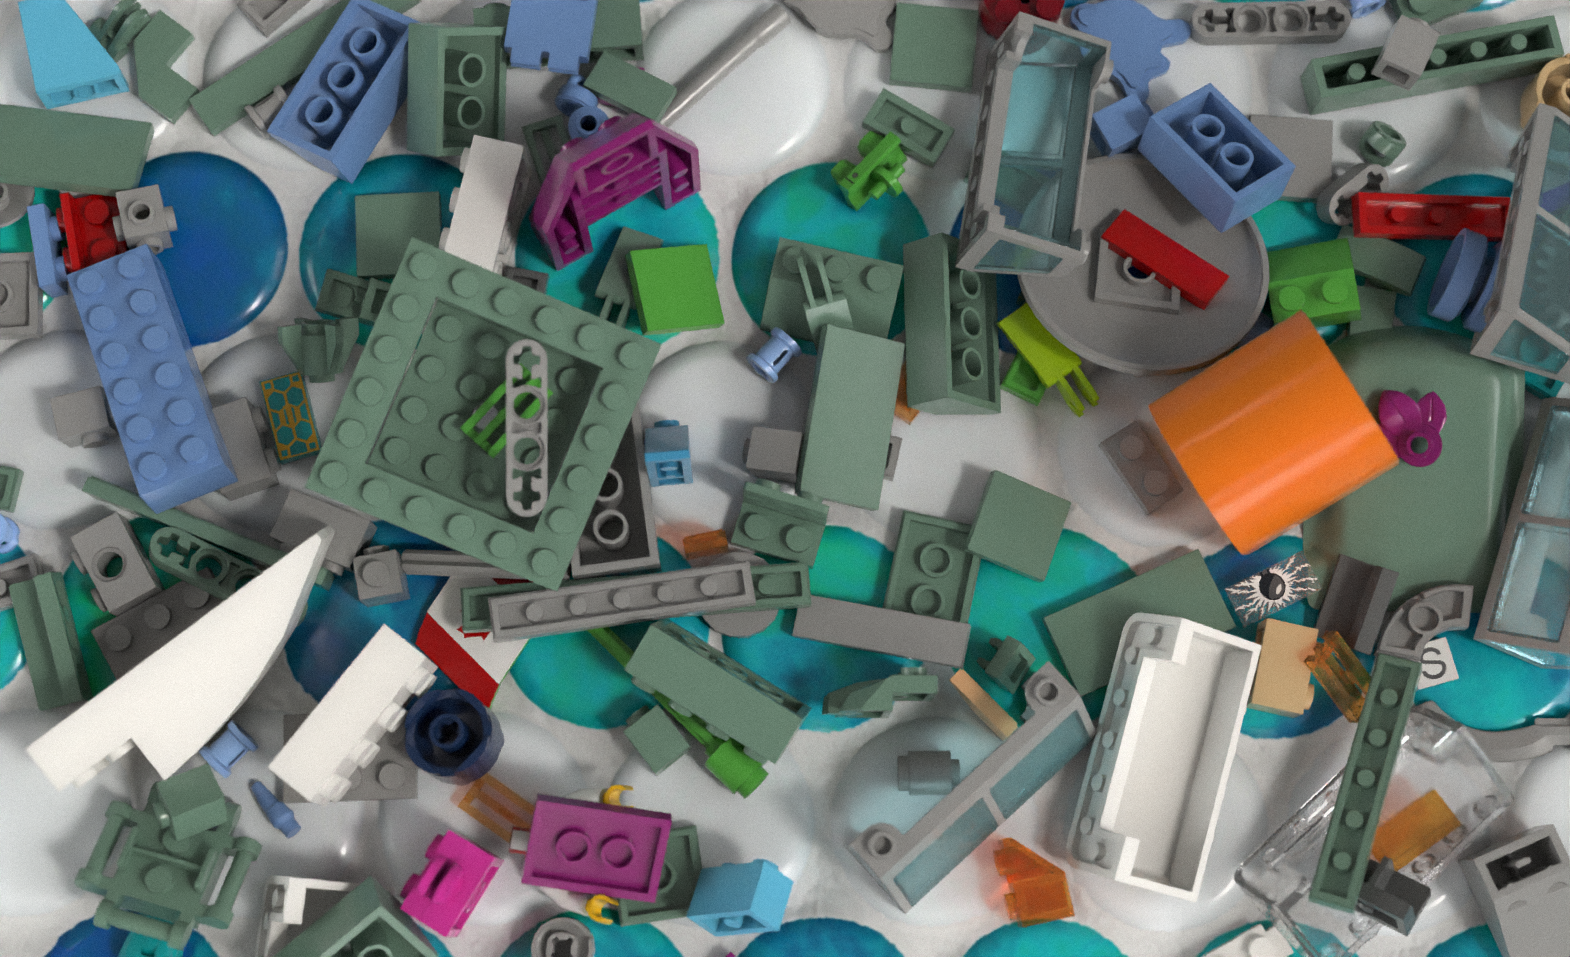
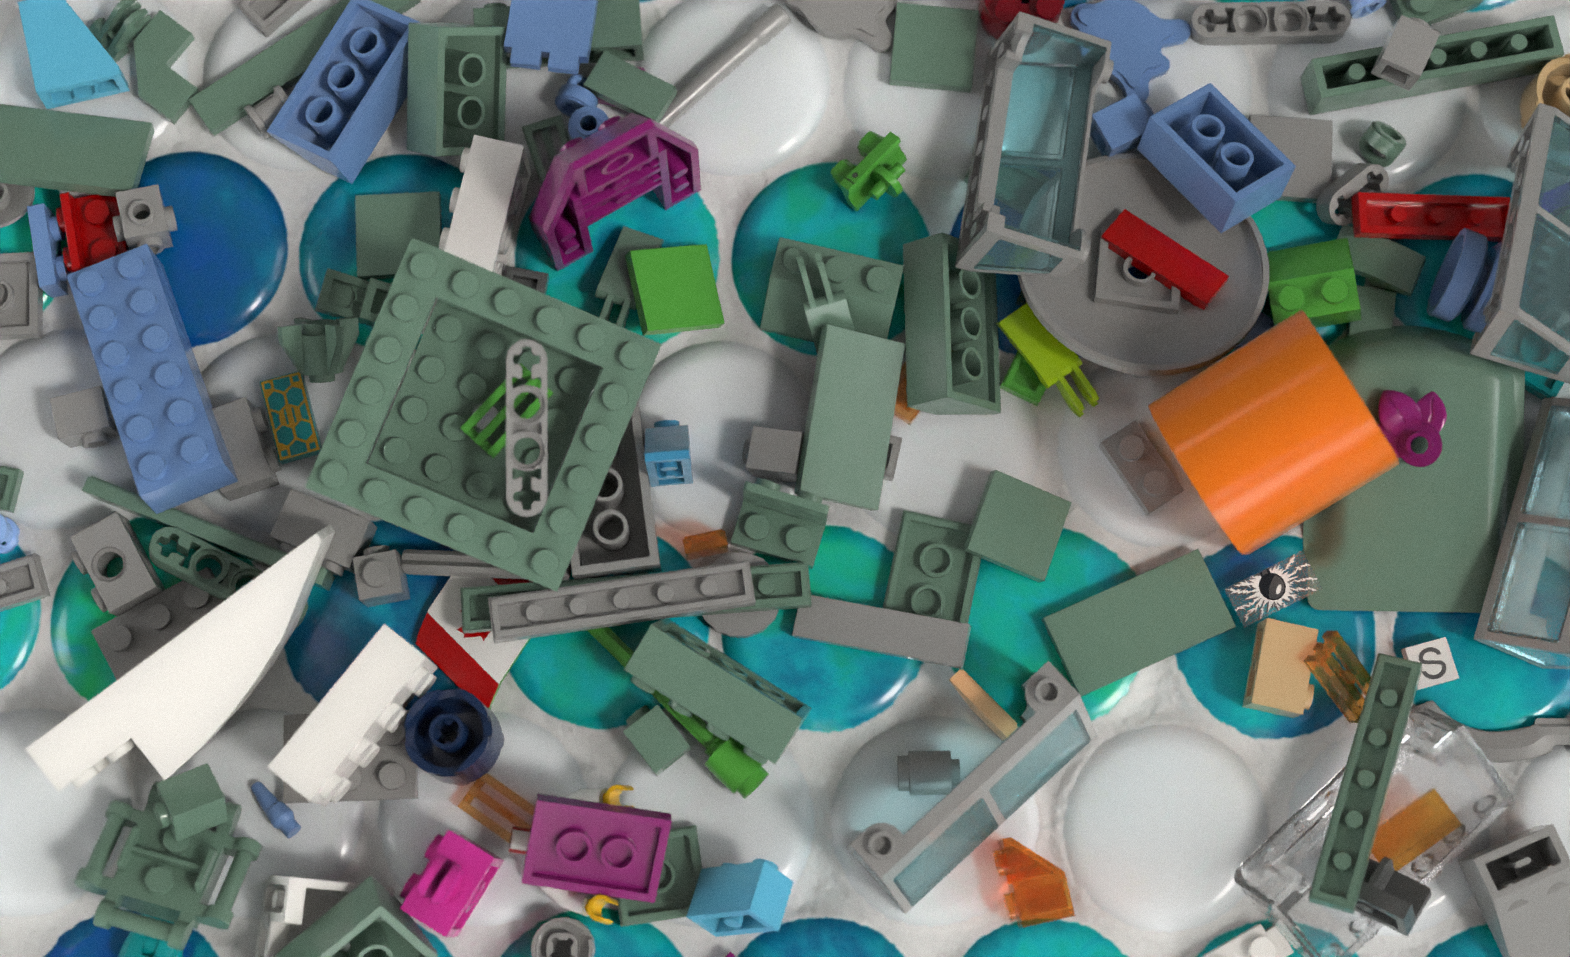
sand green panel [9,572,93,711] -> none
light blue bush [199,720,259,778] -> none
light blue bush [746,327,802,383] -> none
sand green plate [822,667,938,718] -> none
sand green plate [862,88,955,168] -> none
sand green tile [977,635,1036,694] -> none
white windscreen [1066,612,1262,902] -> none
dark grey panel [1313,554,1399,655] -> none
light grey tile [1373,584,1474,662] -> none

